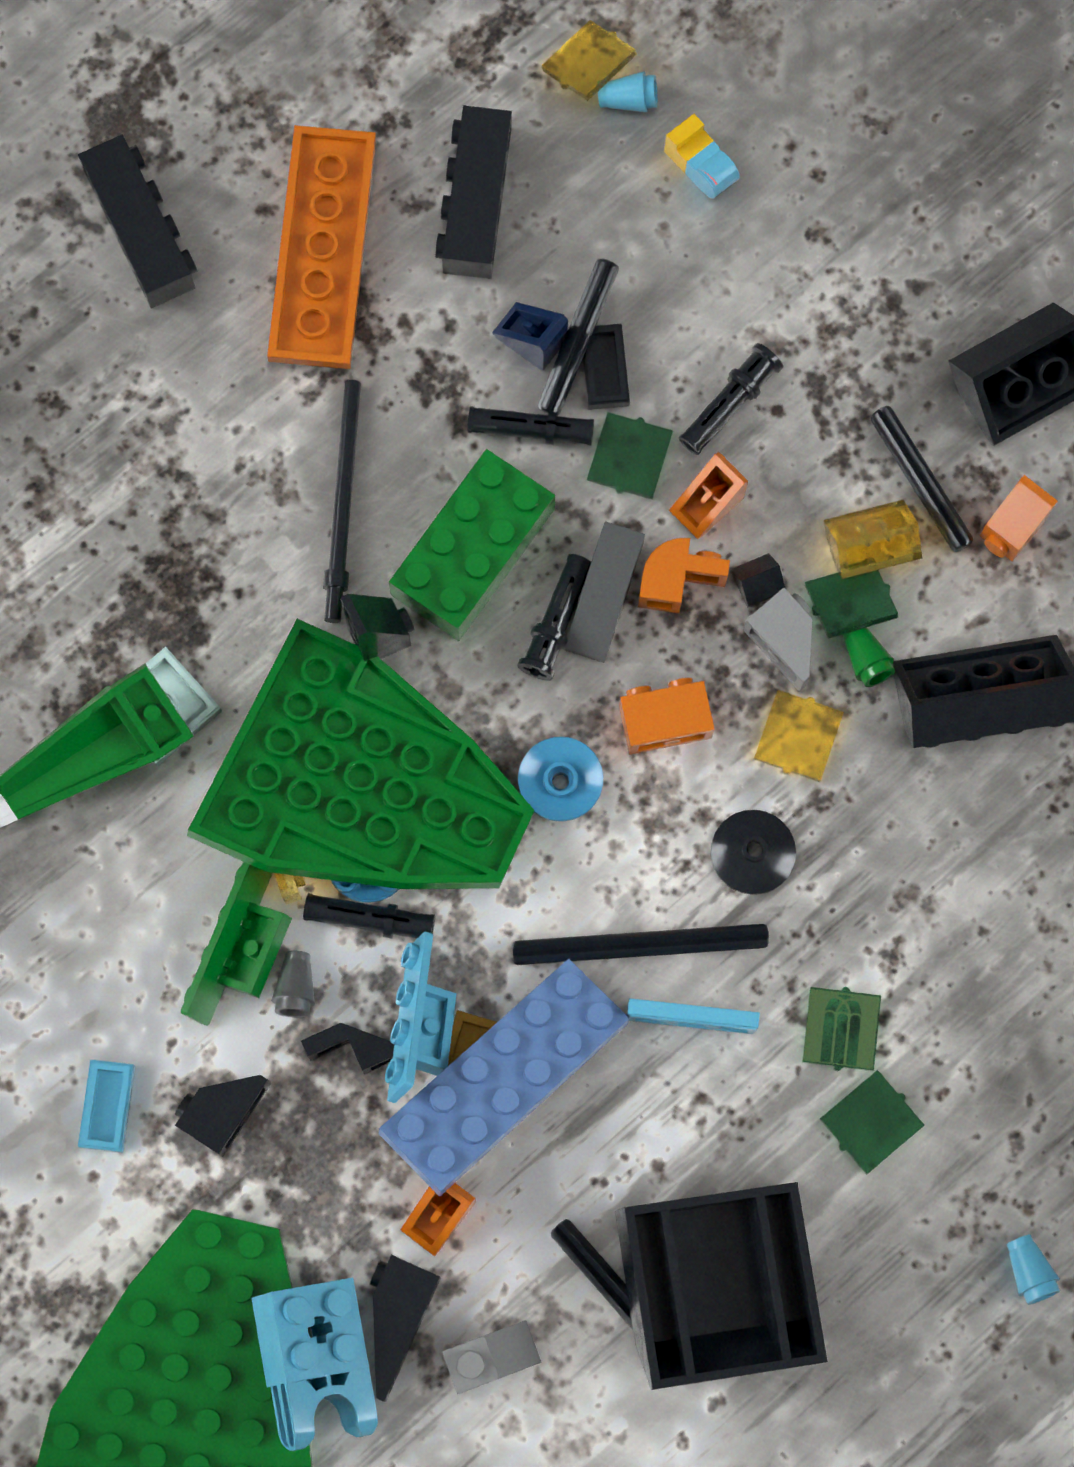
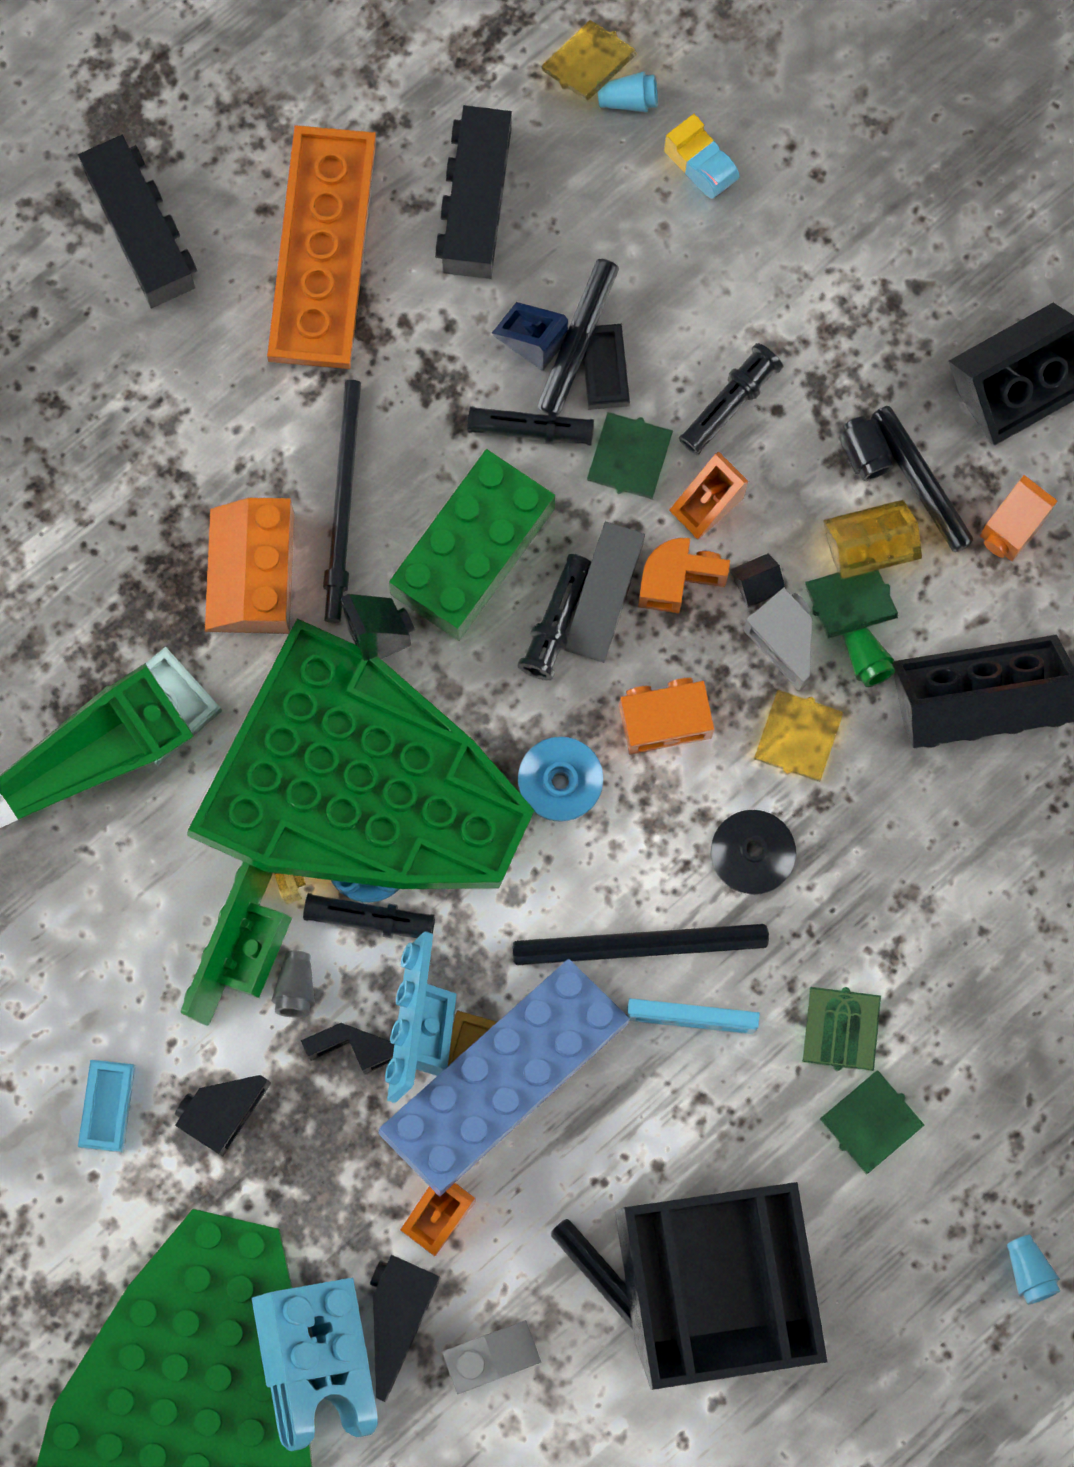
none -> orange slope [205,497,294,634]
none -> black brick [838,416,893,481]

